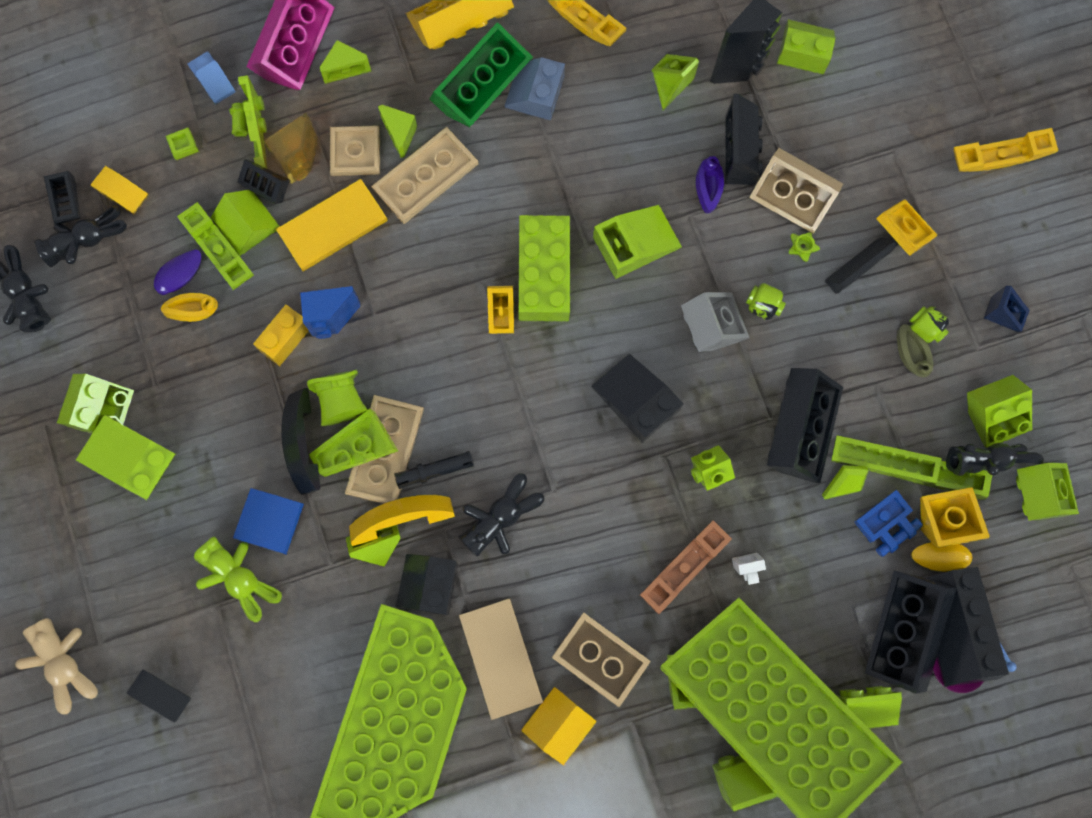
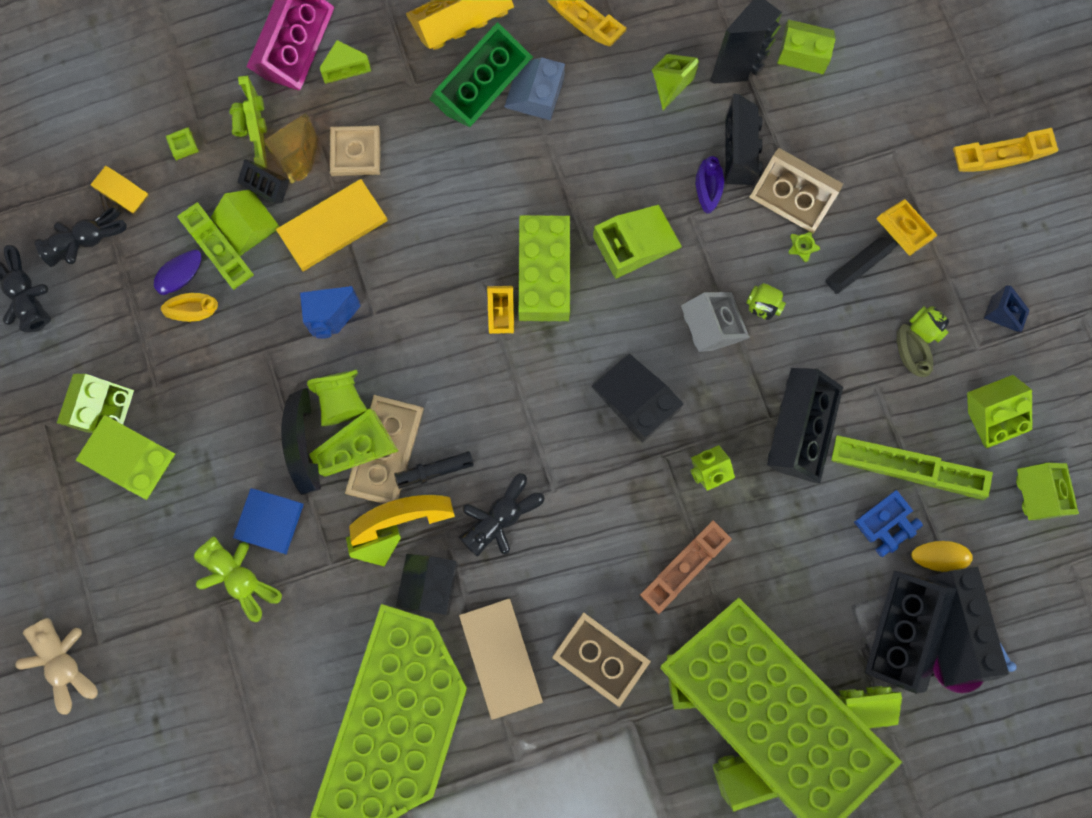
black slope [43,171,81,225] -> none
black slope [126,669,191,723] -> none
medium blue slope [187,51,236,105] -> none
yellow brick [253,304,309,366] -> none
tan tile [371,127,479,224] -> none
lime slope [378,105,417,158] -> none
yellow slope [521,687,597,765] -> none
white tile [732,553,766,585] -> none
lime piece [822,465,869,499] -> none
yellow slope [920,487,990,548] -> none
black animal [946,443,1044,476] -> none

